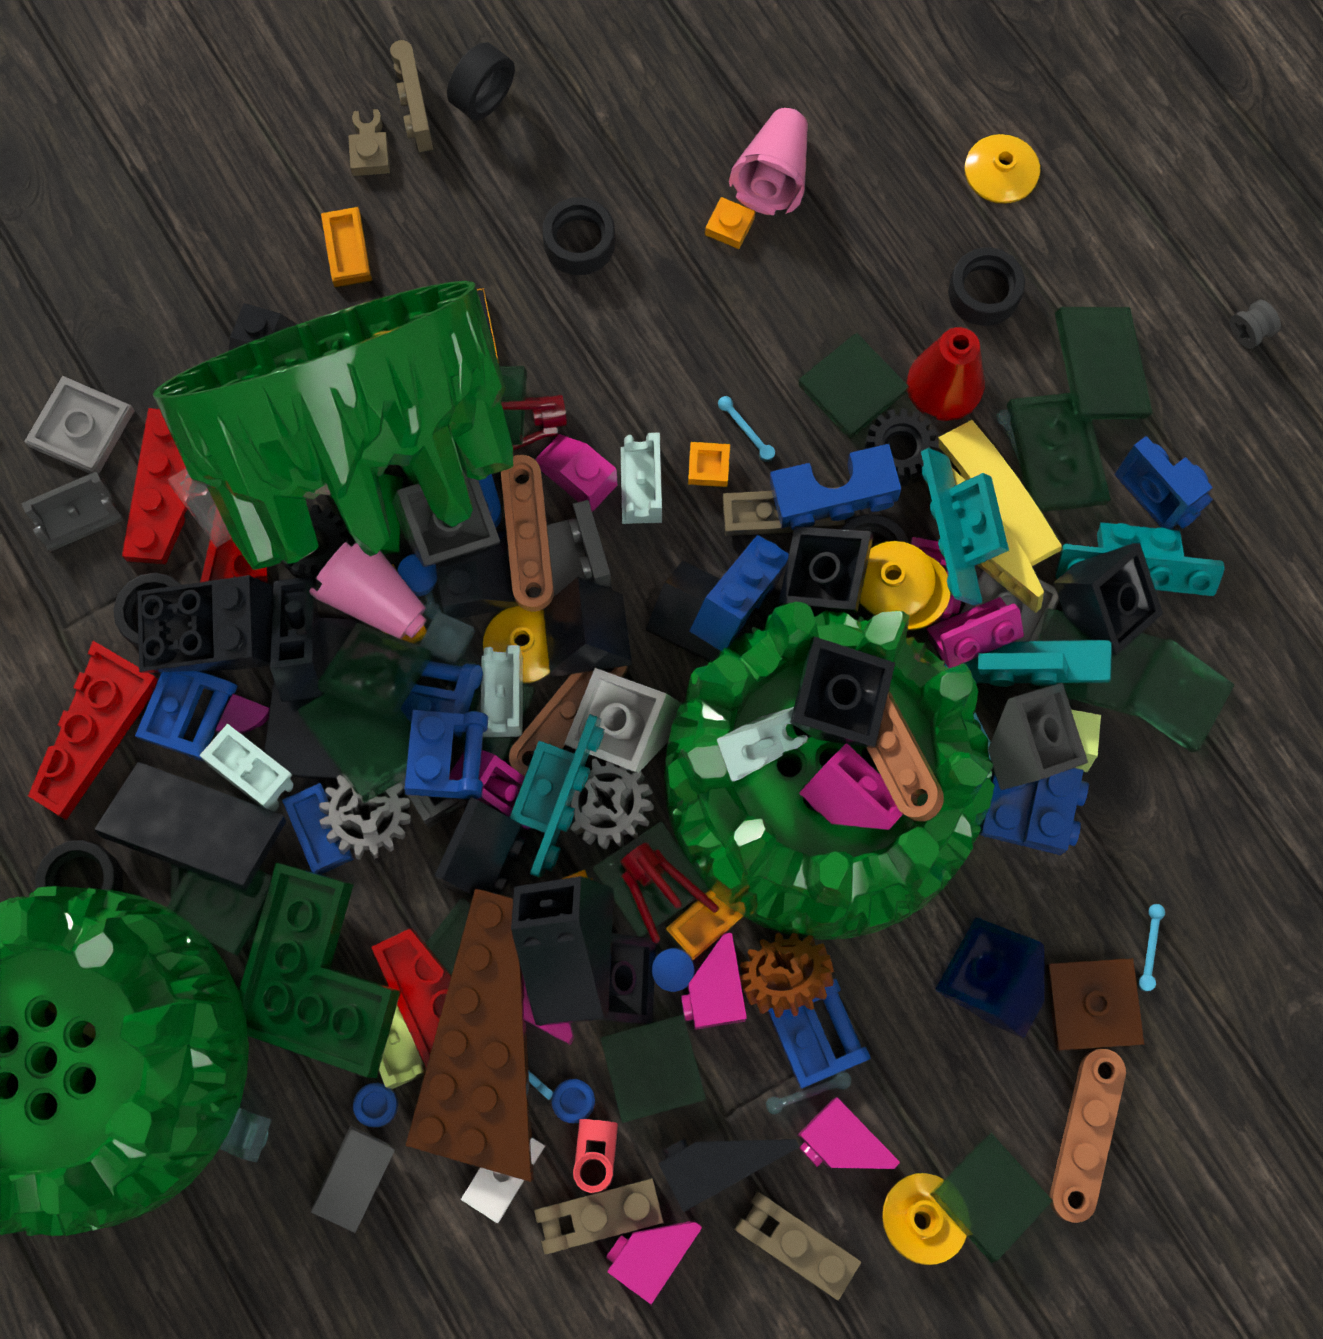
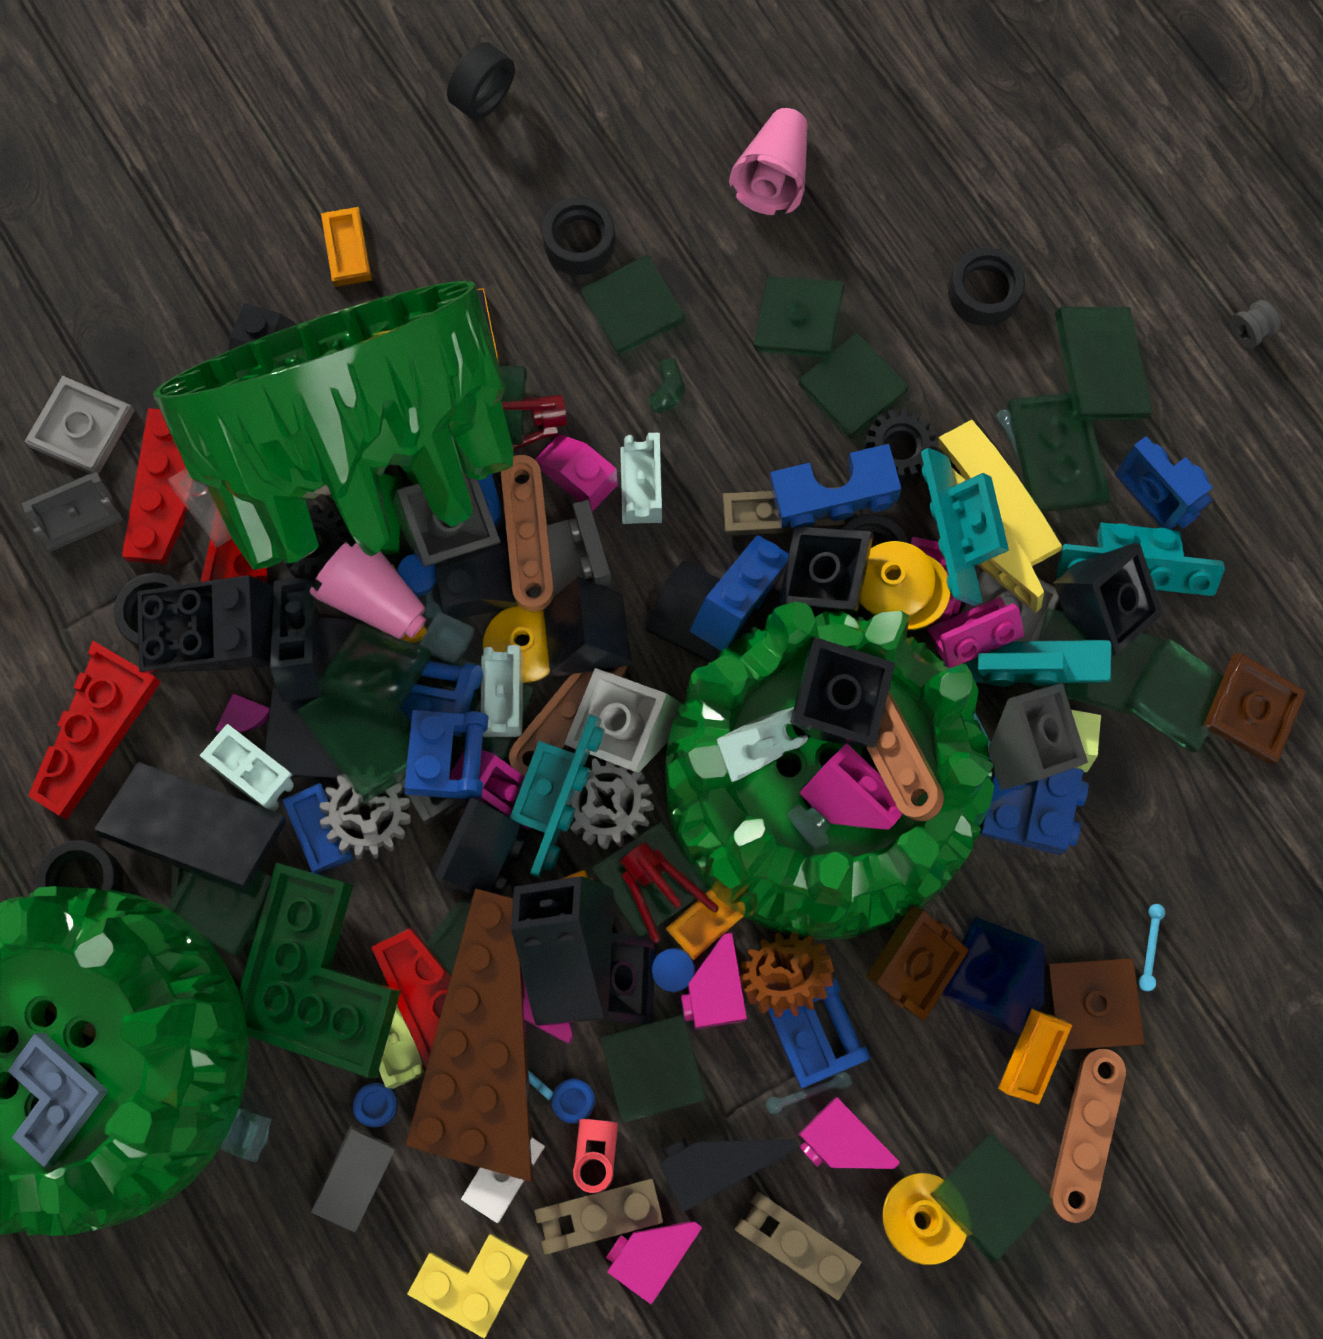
blue plate [135,671,238,762] -> none
dark tan plate [349,109,390,176] -> none
dark tan plate [390,40,433,152] -> none
light orange plate [688,442,730,487] -> none
light orange plate [705,197,755,249] -> none
medium azure hinge [718,396,775,462] -> none
red cone [906,327,985,421] -> none
yellow dish [964,134,1040,204] -> none
none -> sand blue plate [8,1033,108,1167]
none -> light yellow plate [407,1234,529,1338]
none -> clear green tile [581,255,685,356]
none -> clear green arm [648,357,685,413]
none -> clear green plate [754,276,845,358]
none -> clear light blue plate [786,804,830,853]
none -> reddish brown plate [865,905,969,1021]
none -> light orange tile [998,1009,1073,1104]
none -> reddish brown plate [1203,653,1306,764]

